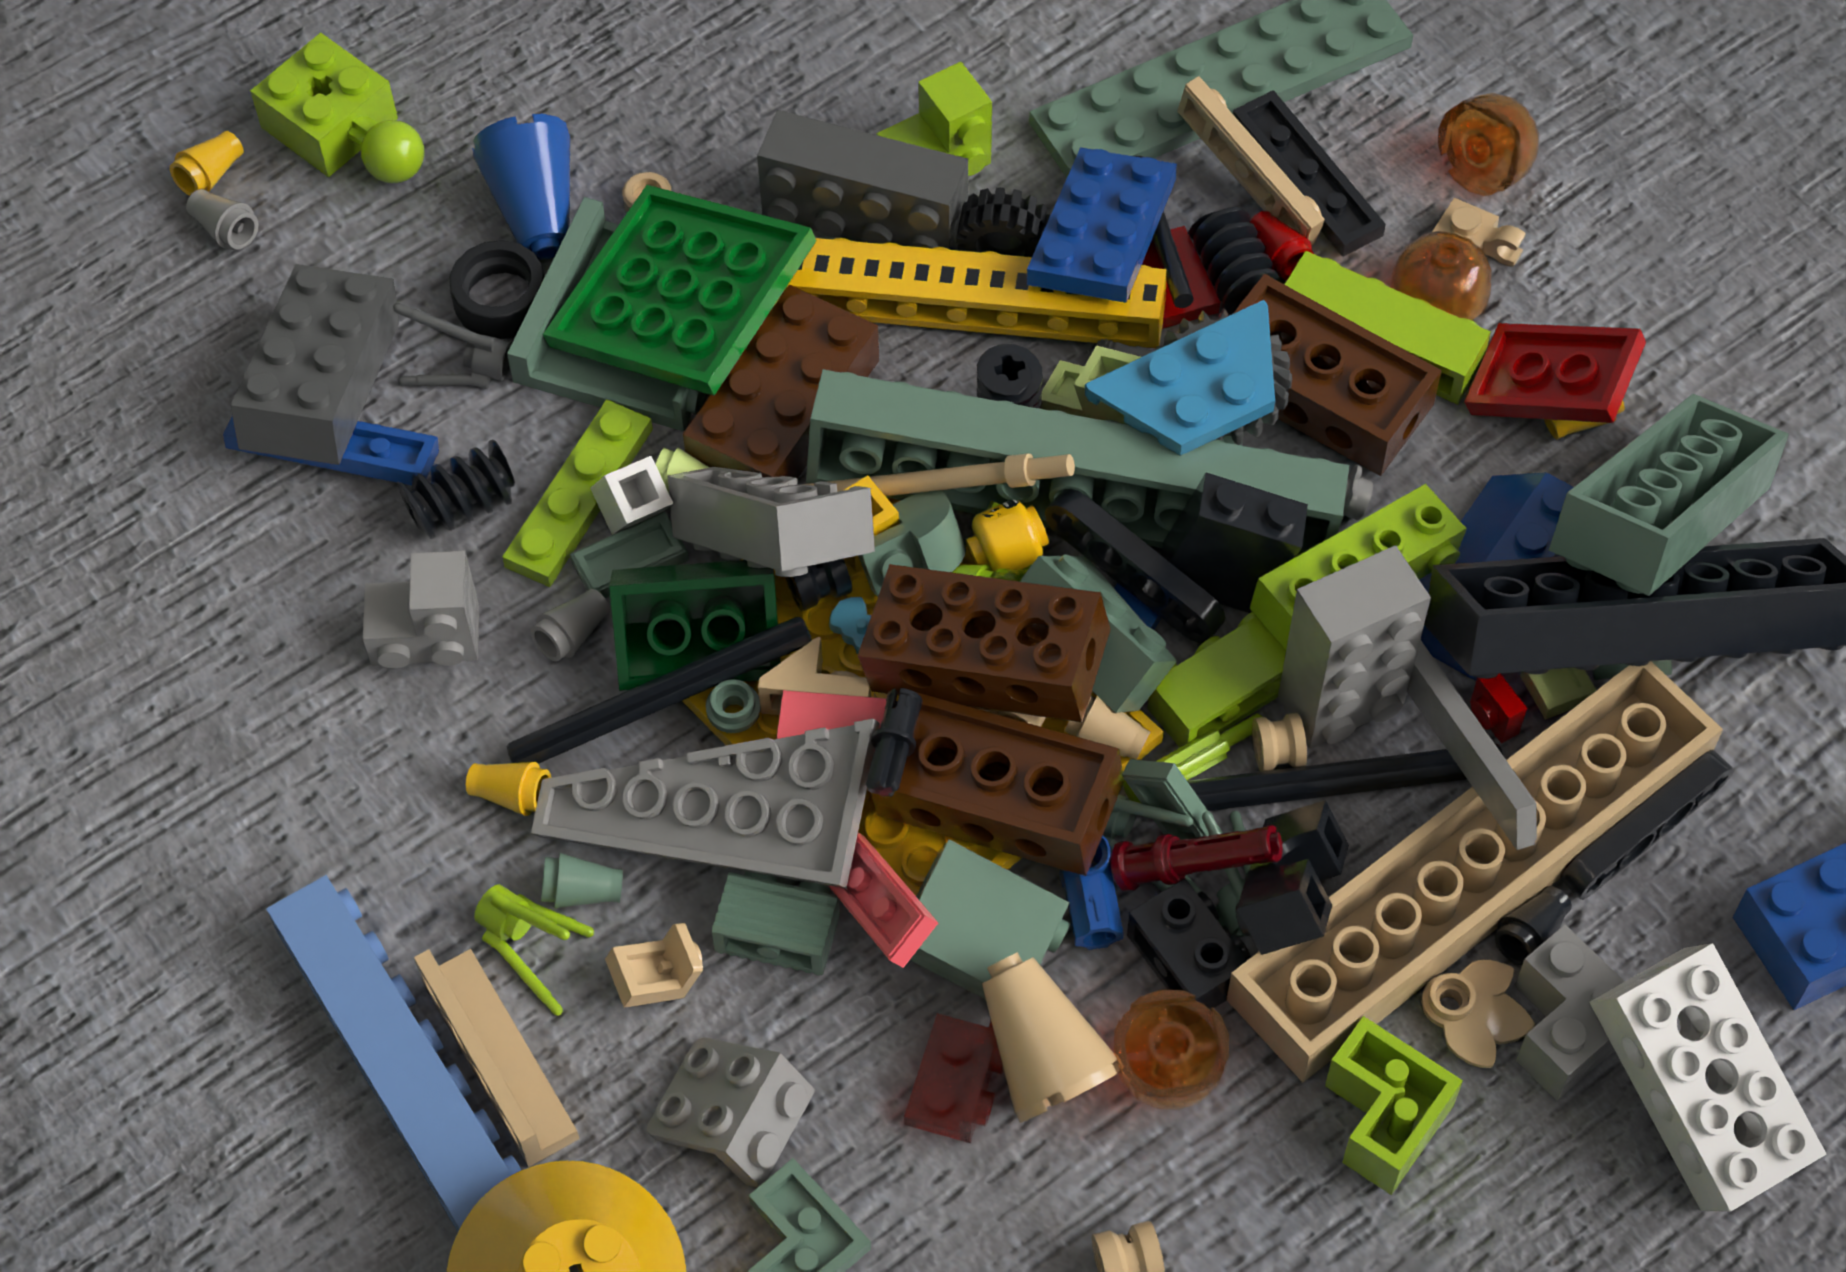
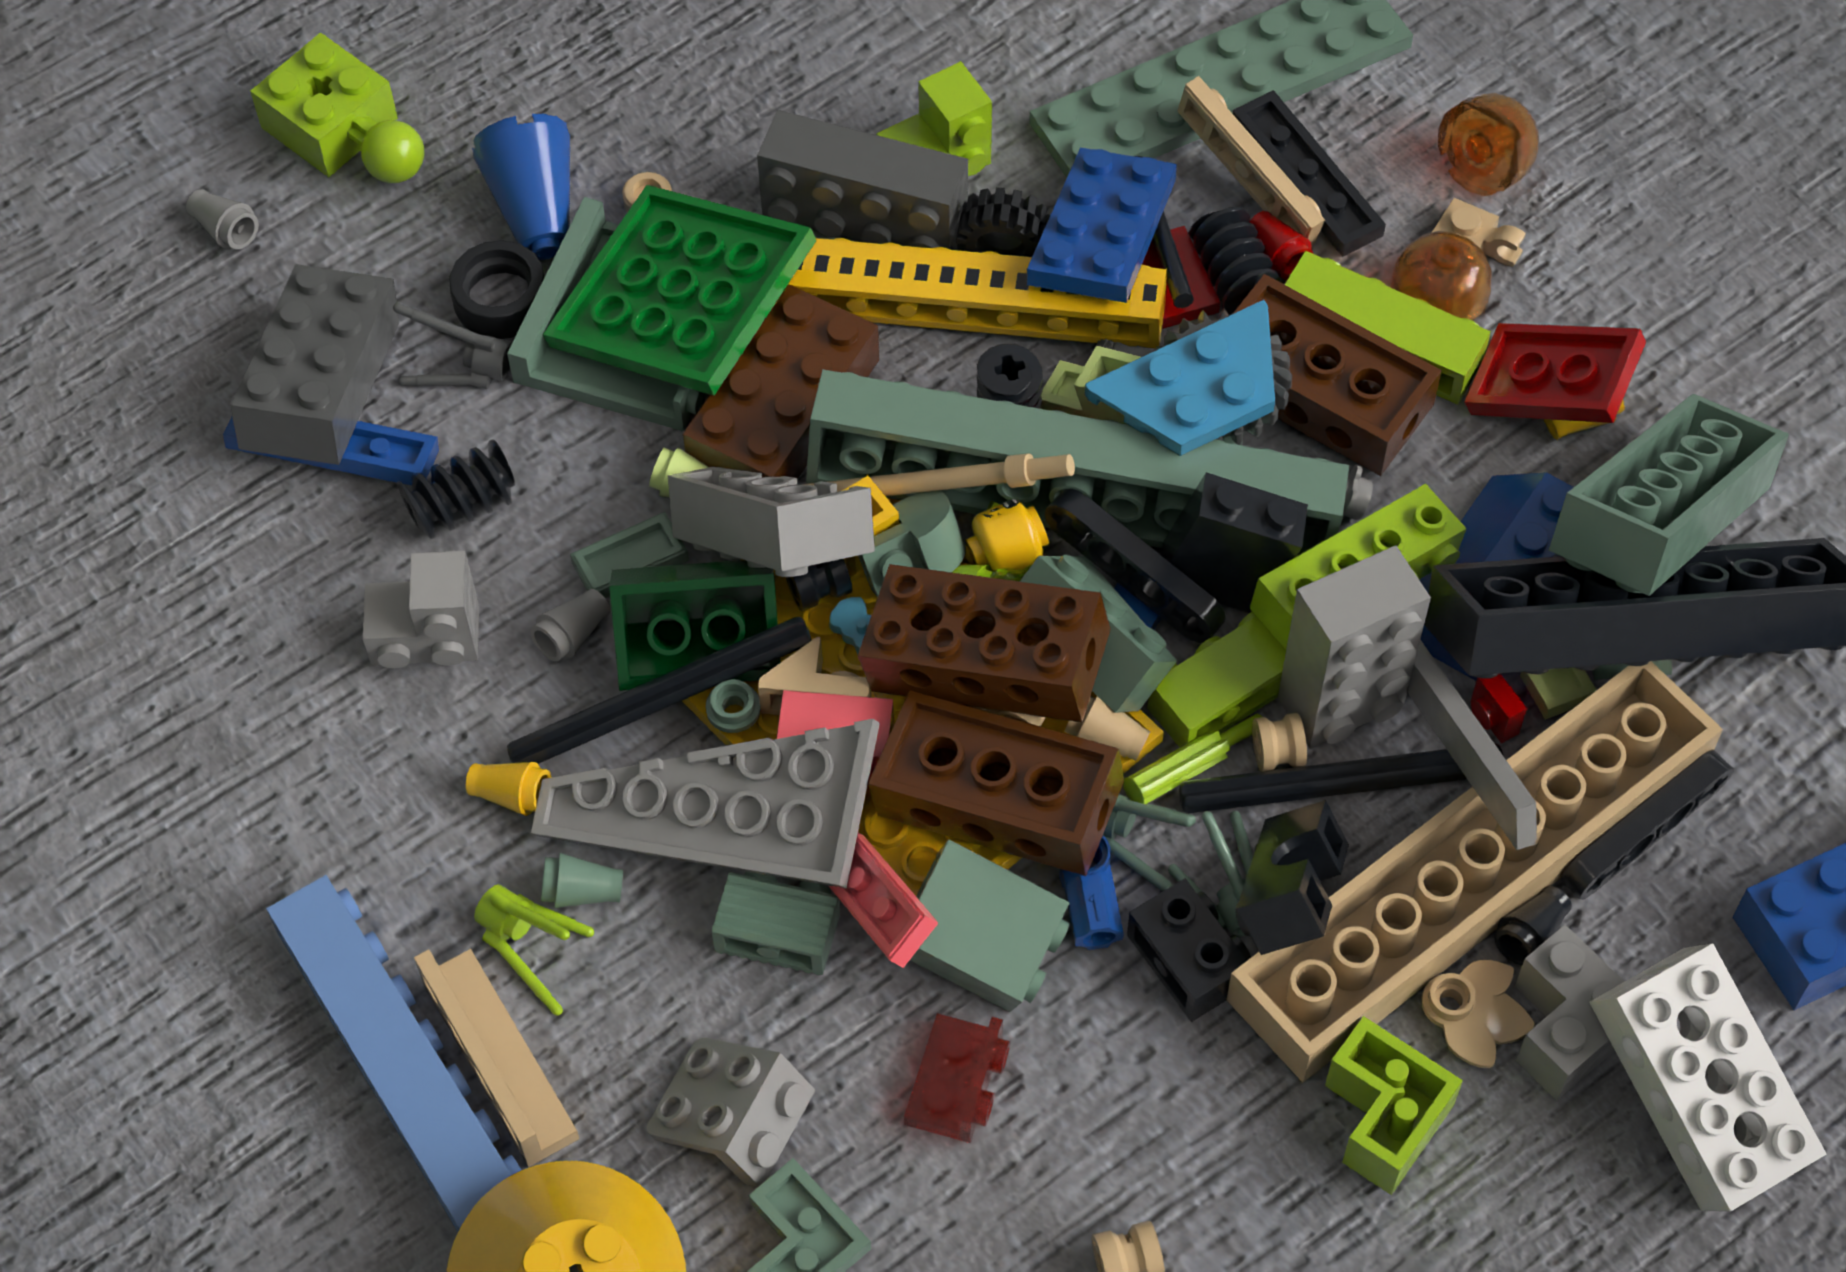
yellow cone [170,131,244,196] -> none
lime plate [502,399,653,587] -> none
white brick [590,456,674,535] -> none
tan bracket [605,923,703,1008] -> none
black axle [866,688,923,798] -> none
tan cone [982,952,1123,1123] -> none
dark red pin [1111,825,1283,892] -> none
clear orange cylinder [1113,990,1229,1110] -> none
sand green tile [1122,759,1223,840] -> none

